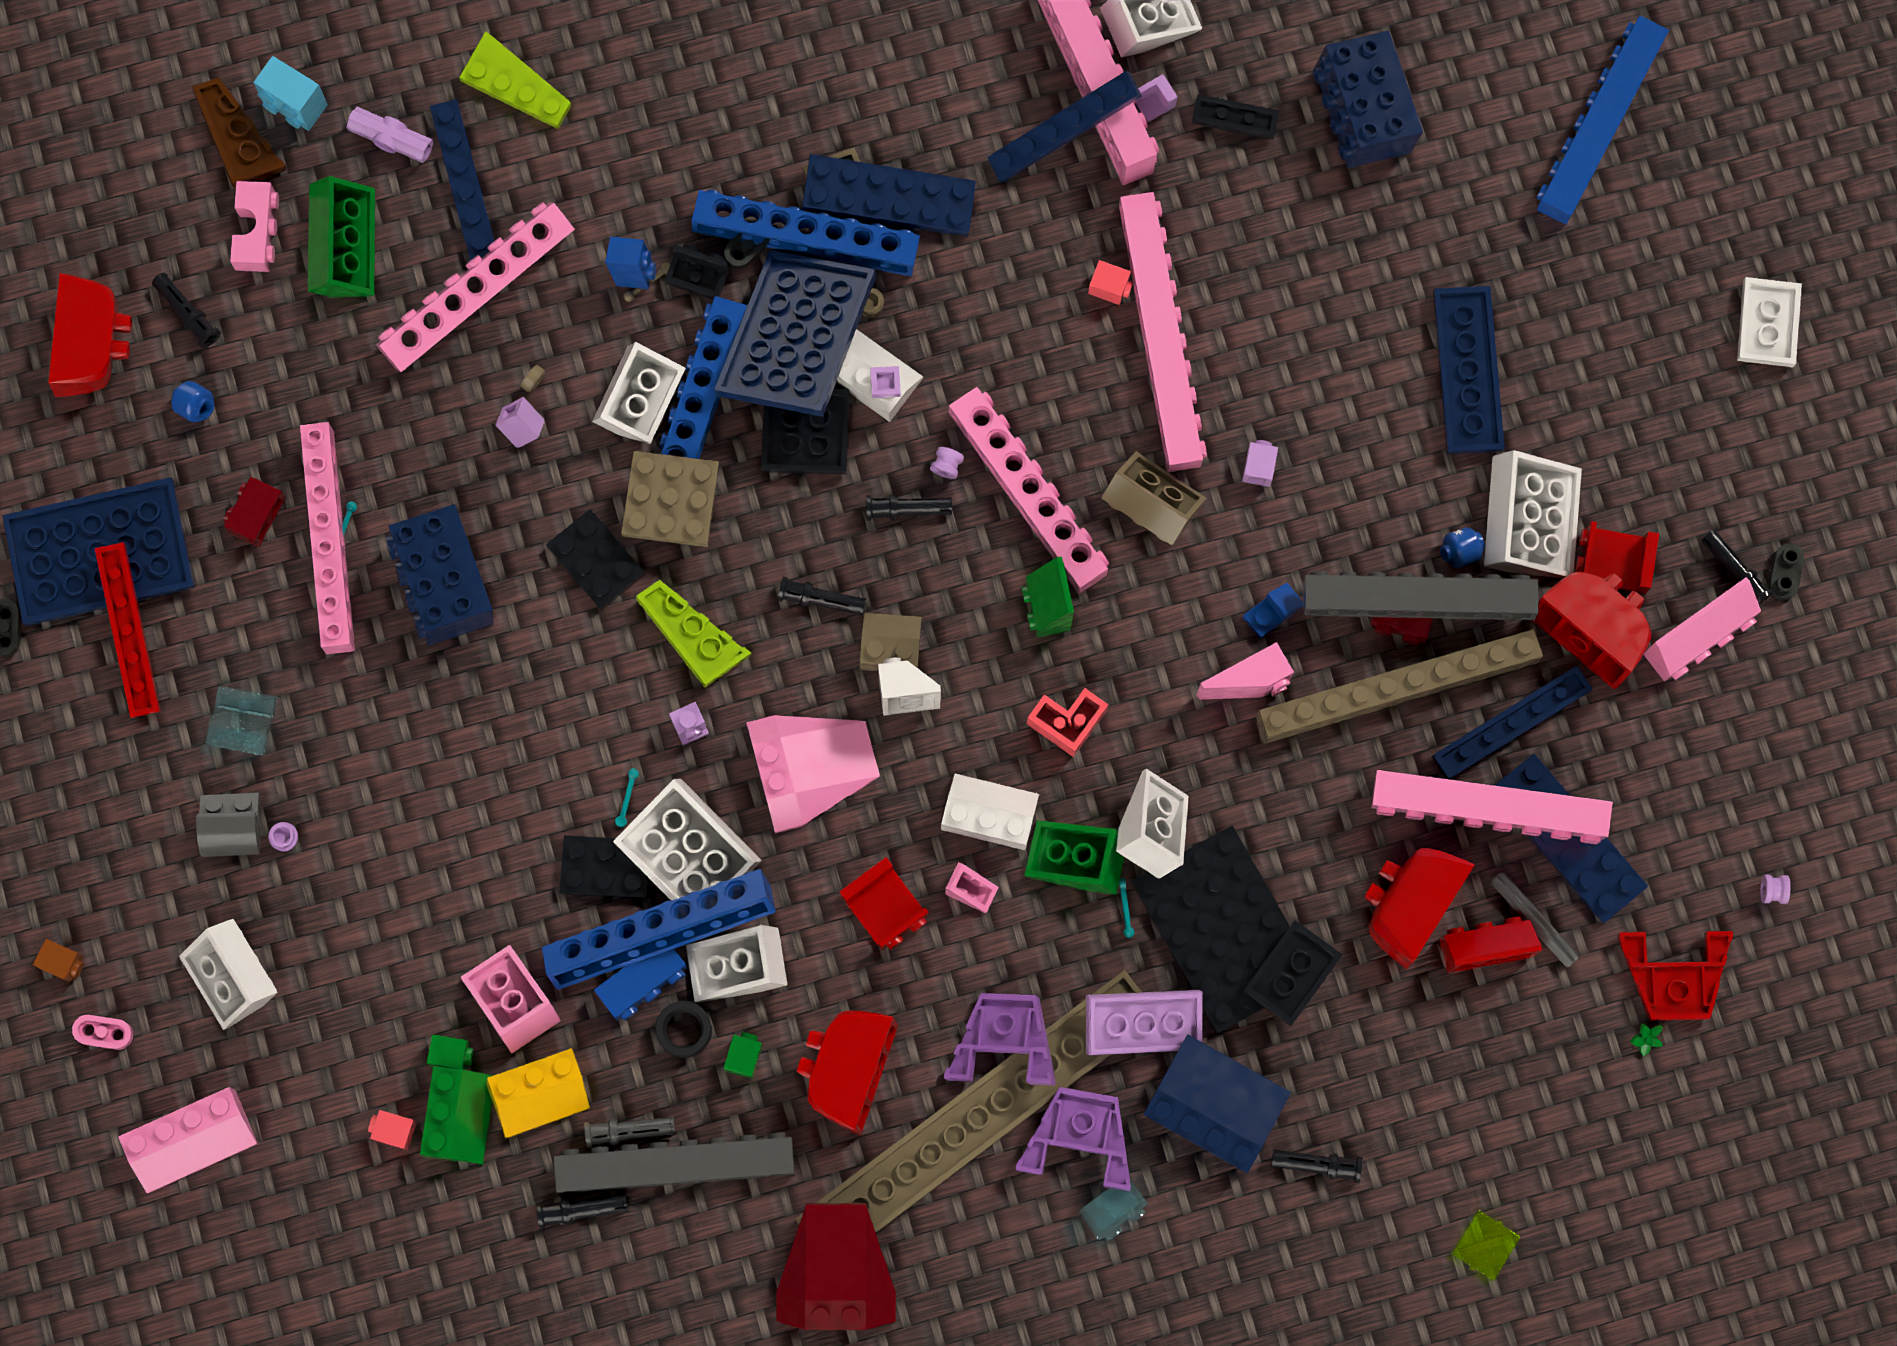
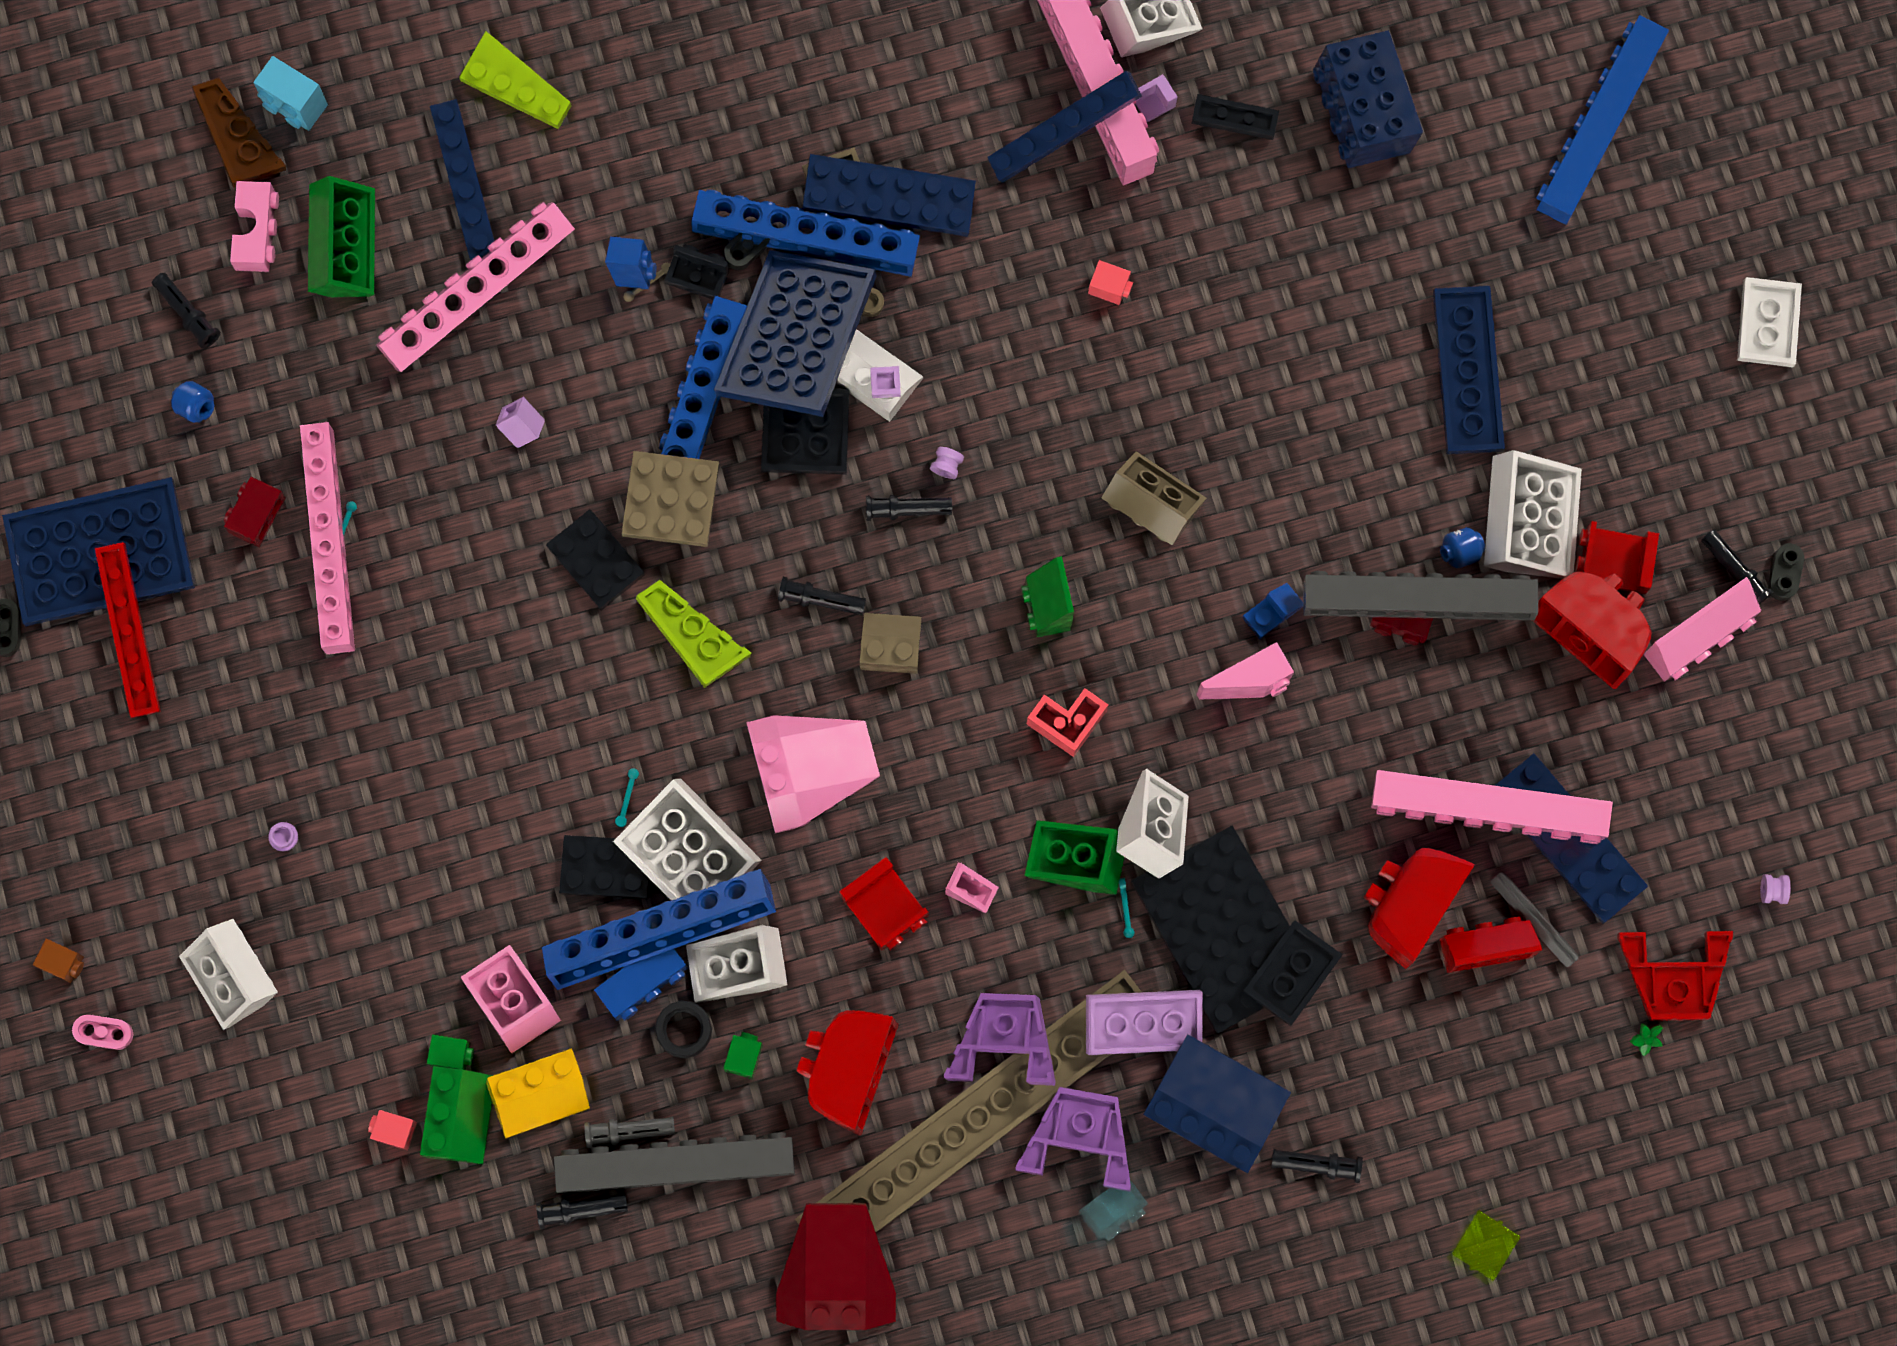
red hips [48,273,133,397] -> none
bright pink slope [119,1087,258,1193] -> none
dark grey brick [196,792,261,857] -> none
clear light blue slope [206,686,277,755] -> none
lavender piece [346,107,433,163] -> none
dark blue brick [385,504,493,646] -> none
dark tan tile [520,364,546,393] -> none
white slope [592,342,685,444] -> none
lavender brick [669,702,709,746] -> none
white slope [878,658,941,715] -> none
white slope [941,774,1039,850] -> none
bright pink brick [949,387,1109,594] -> none
bright pink brick [1119,192,1207,472] -> none
lavender brick [1242,440,1278,487] -> none
dark tan brick [1256,629,1543,744] -> none
dark blue plate [1432,666,1593,780] -> none

